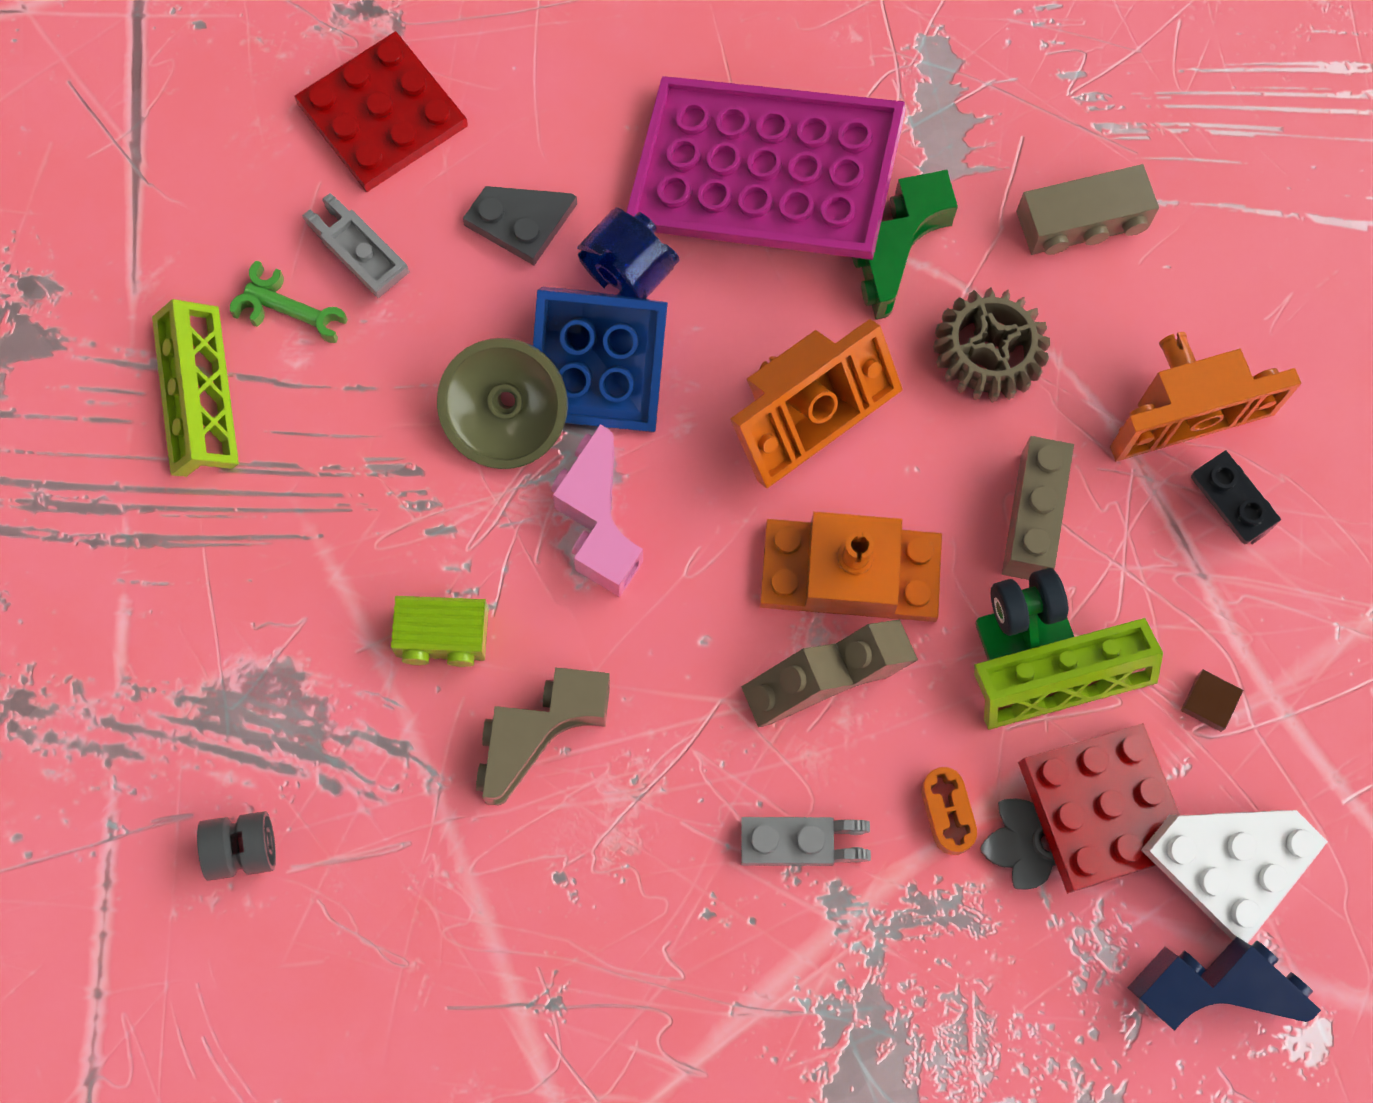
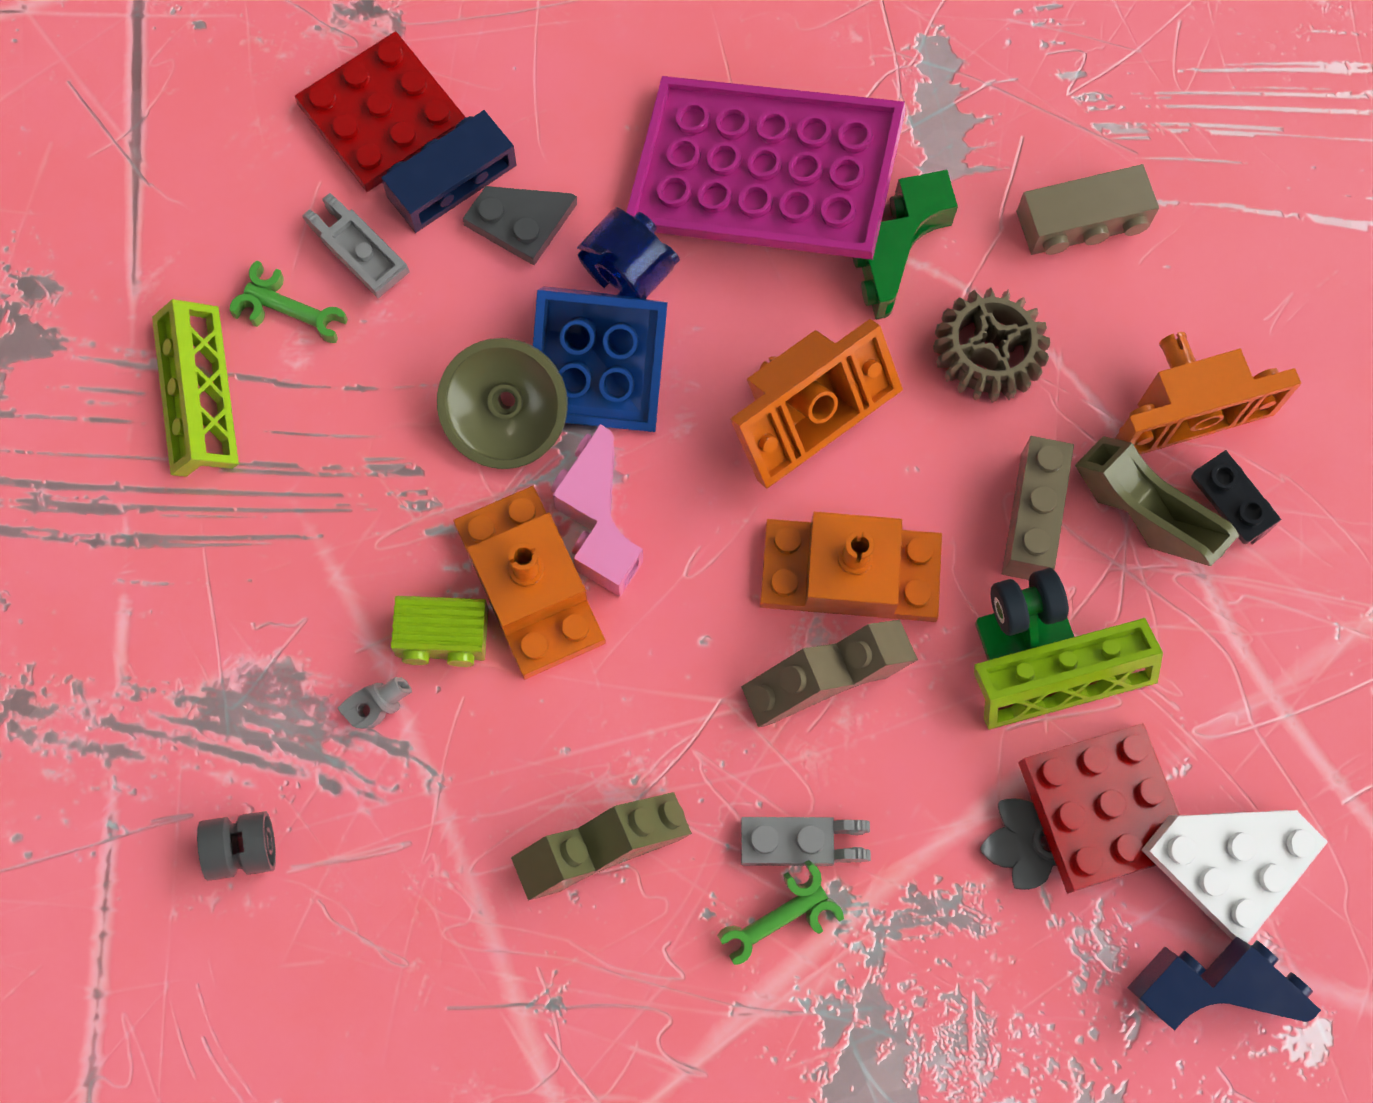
dark tan arch [476,667,611,806] -> none
orange beam [921,767,977,855] -> none
reddish brown tile [1181,669,1244,732] -> none
none -> light grey piece [337,677,412,729]
none -> dark blue brick [381,110,517,233]
none -> orange brick [453,485,606,680]
none -> olive arch [511,792,692,901]
none -> bright green bar [717,860,844,965]
none -> olive arch [1075,436,1240,566]

